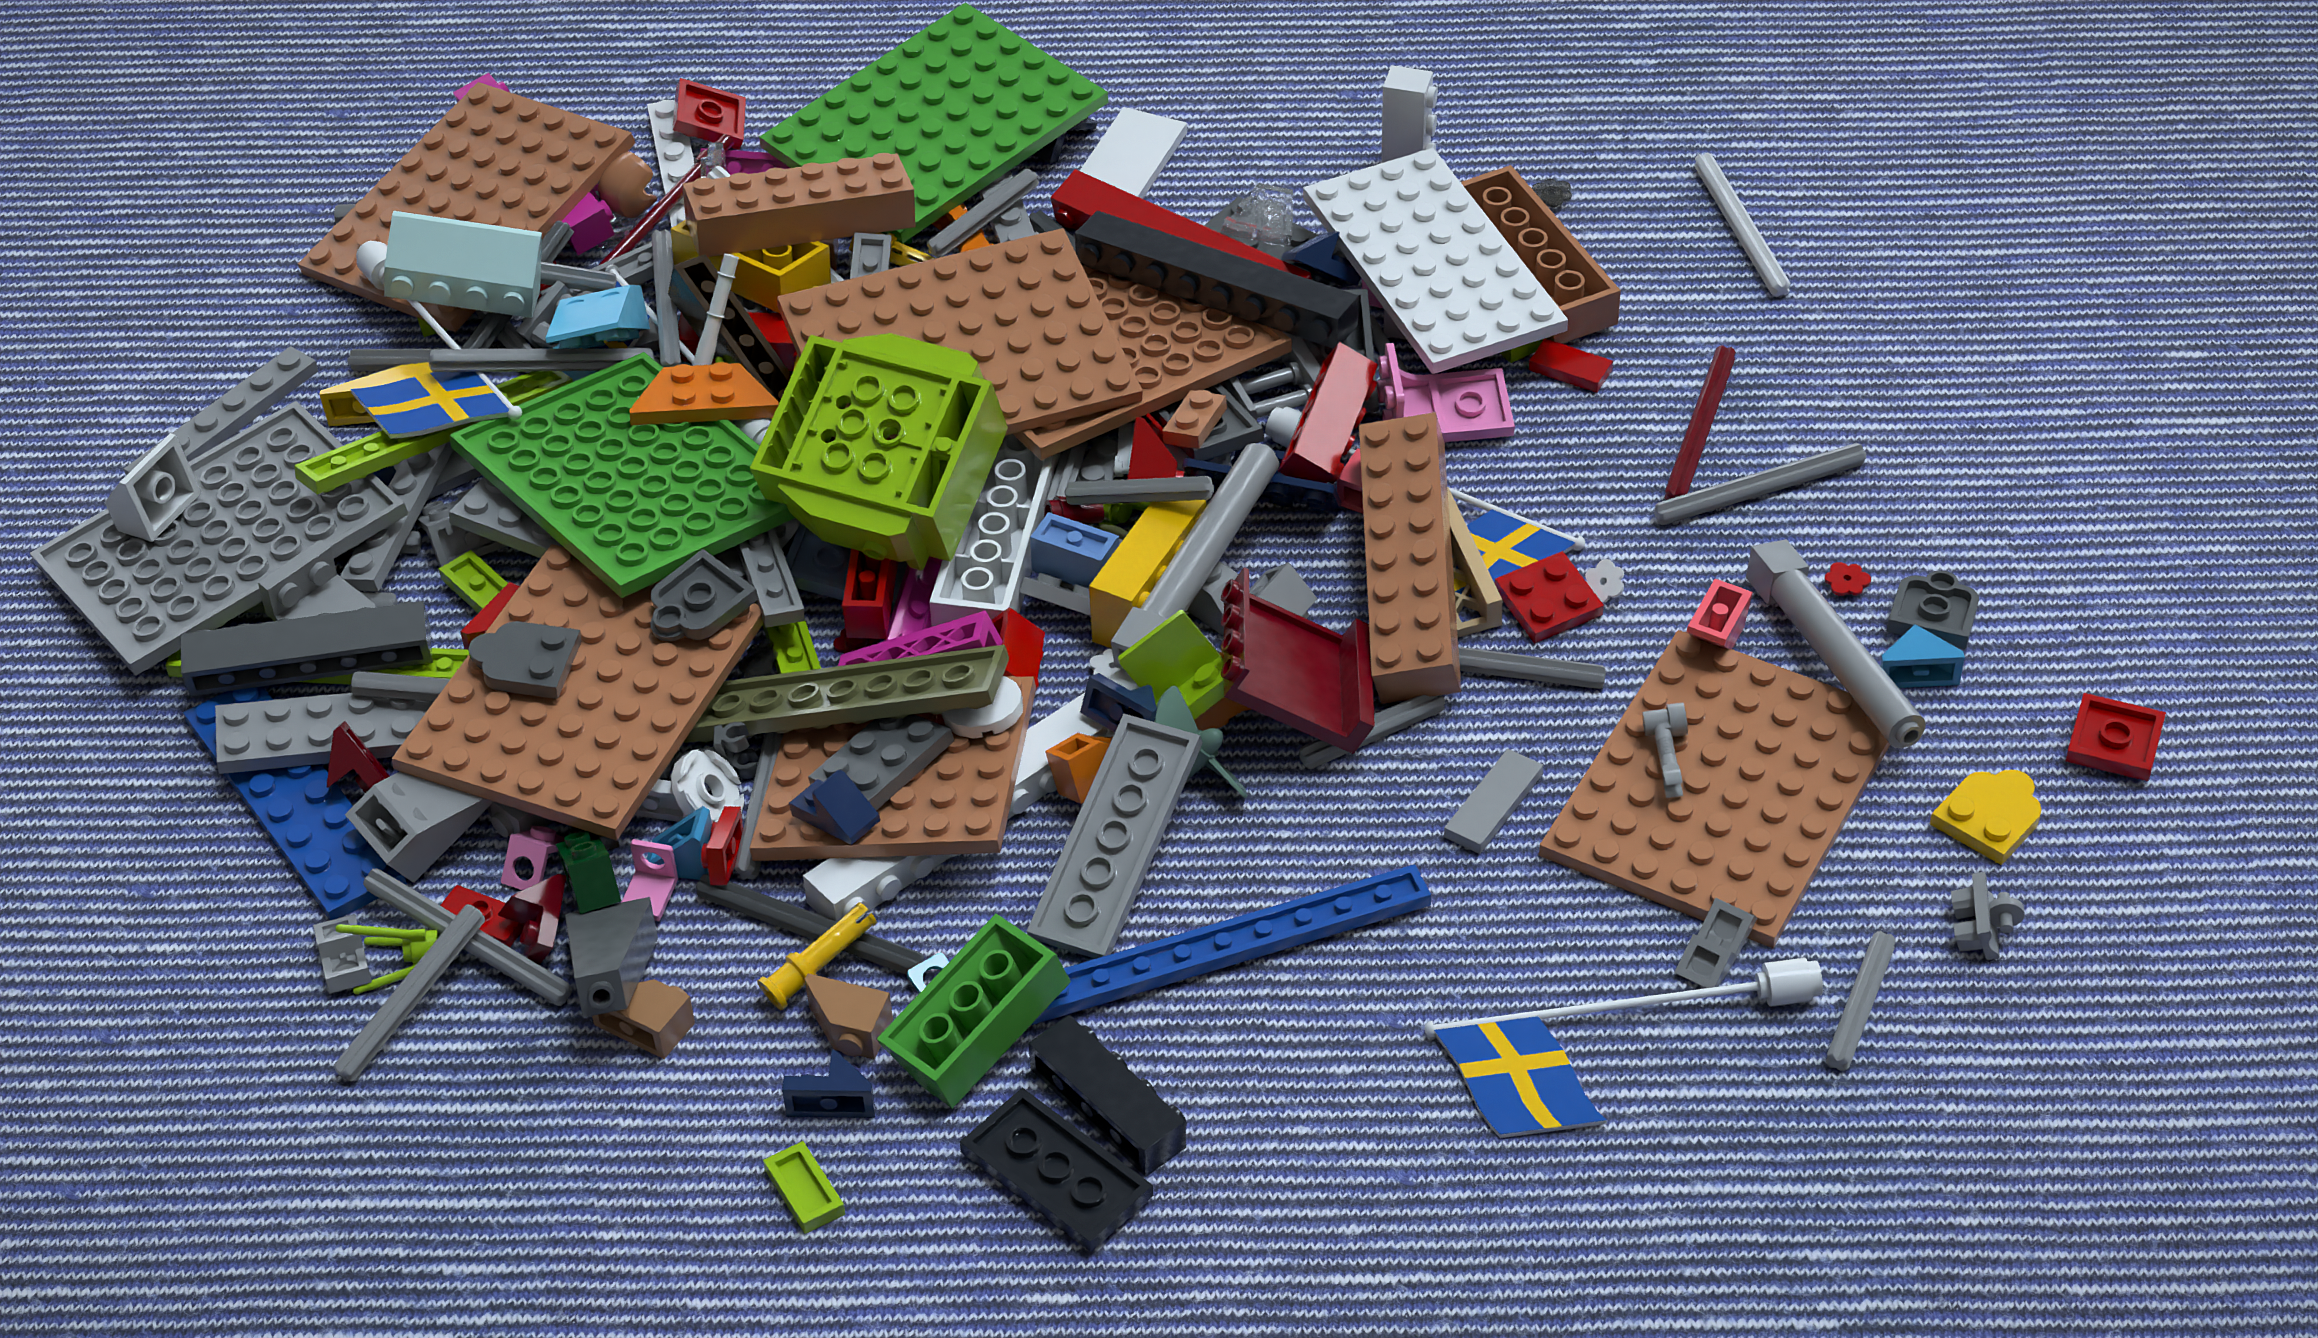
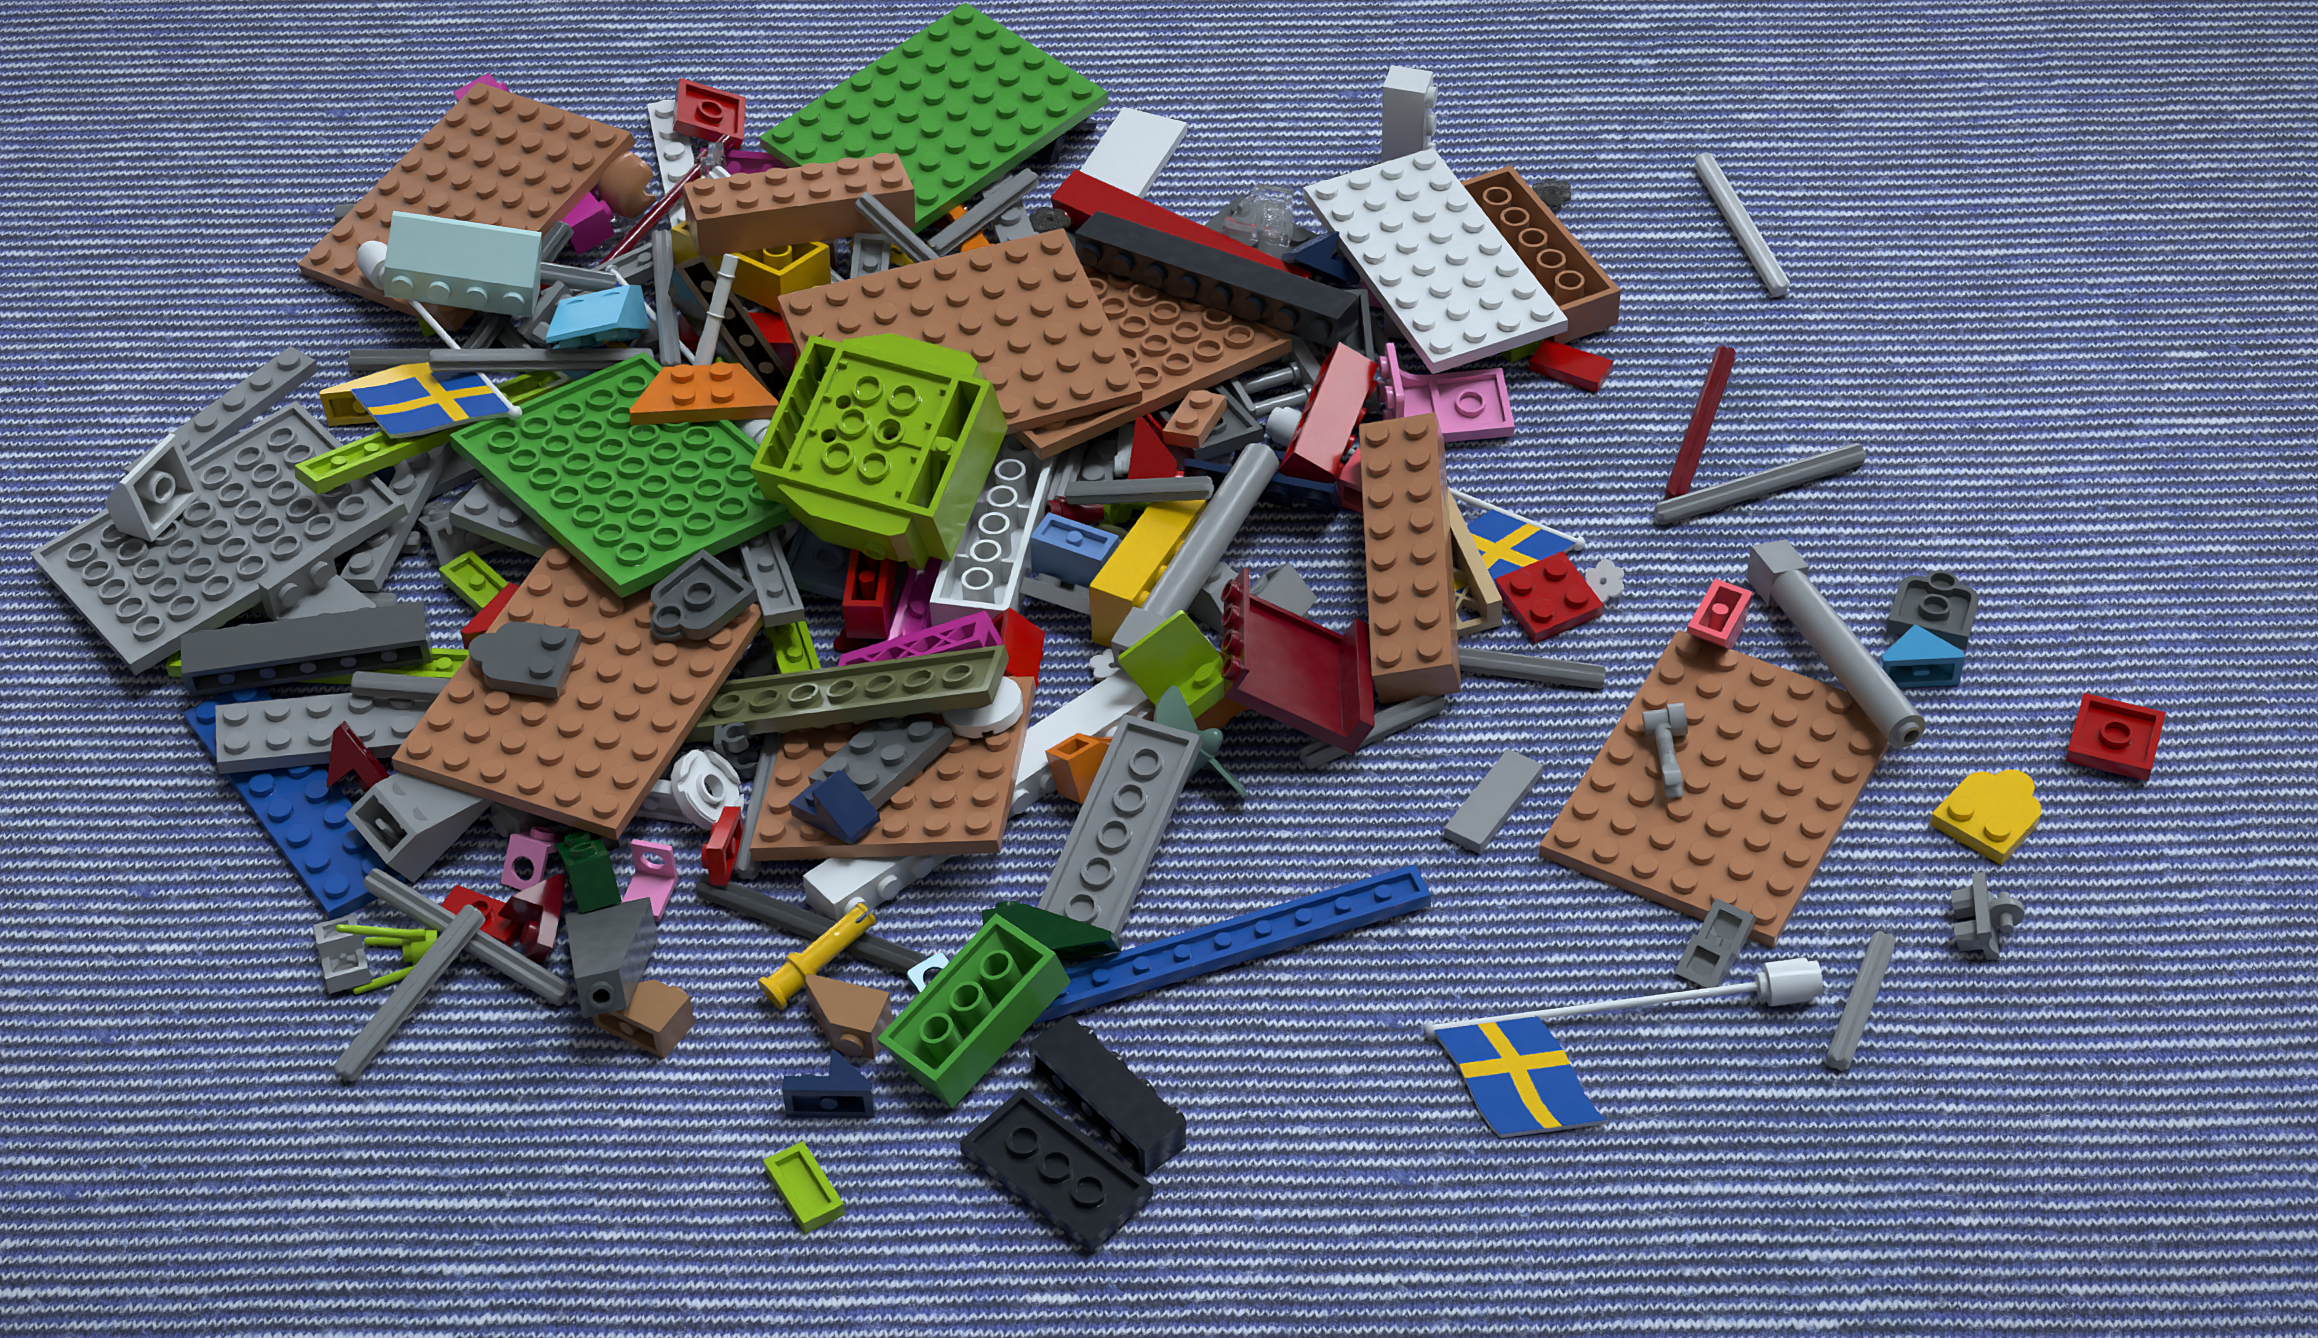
dark azure slope [646,806,712,880] -> none
dark blue slope [1080,673,1157,732] -> none
red plant [1824,562,1871,596] -> none
none -> light grey axle [854,192,940,263]
none -> dark green slope [982,901,1122,961]
none -> clear smoke plant [1029,207,1071,233]

